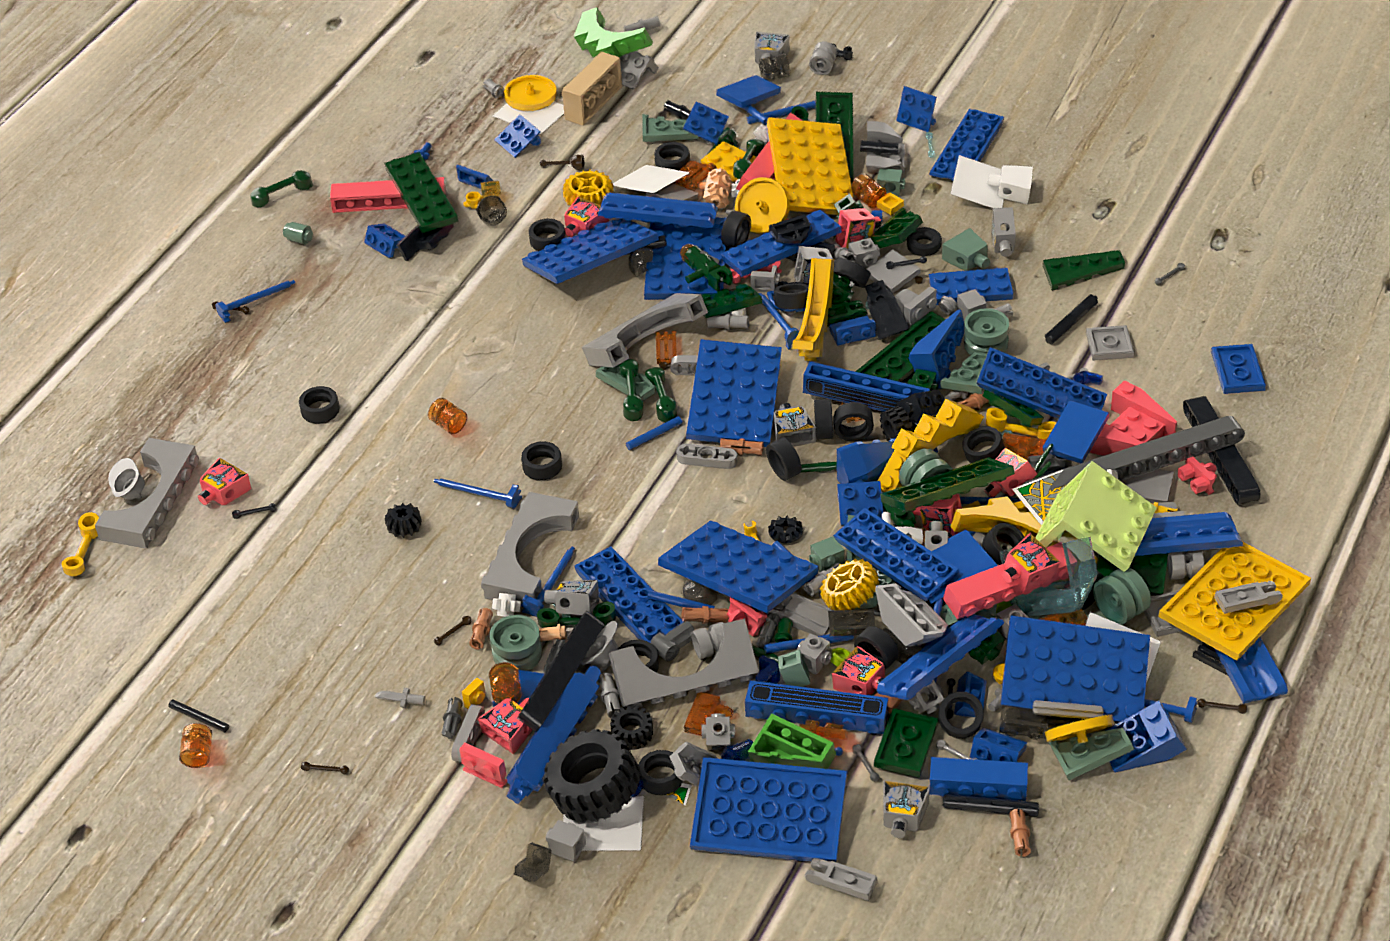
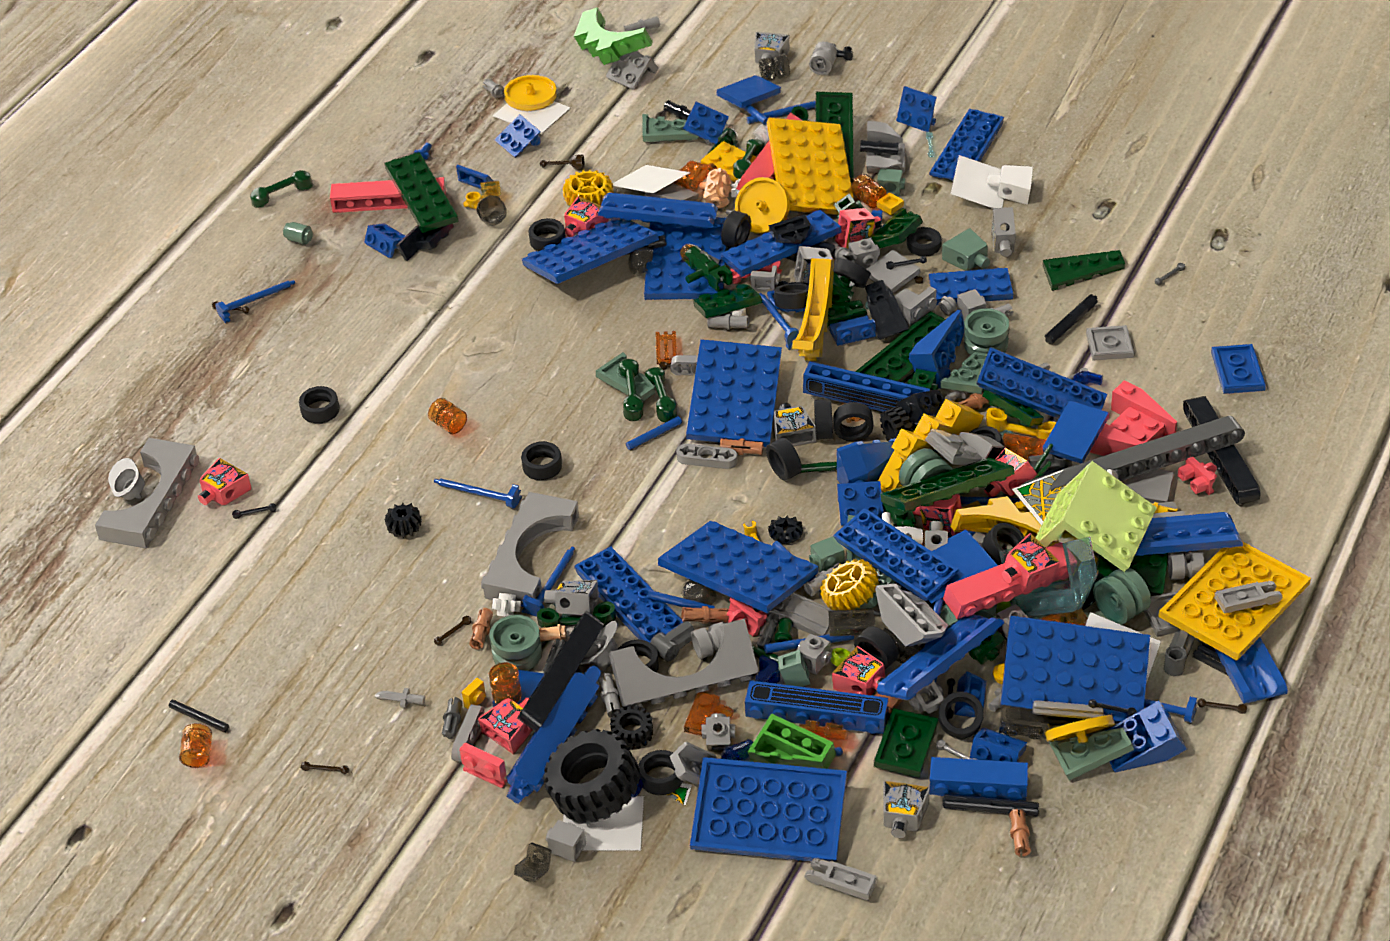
yellow piece [61,512,99,576] -> none
tan brick [562,52,622,125] -> none
light grey arch [582,293,708,368] -> none
black tyre [654,142,690,171] -> none
dark grey hinge [852,744,879,781] -> none
none -> light grey piece [925,429,1004,465]
none -> black hinge [1088,699,1136,717]
none -> dark grey piece [1164,630,1194,676]

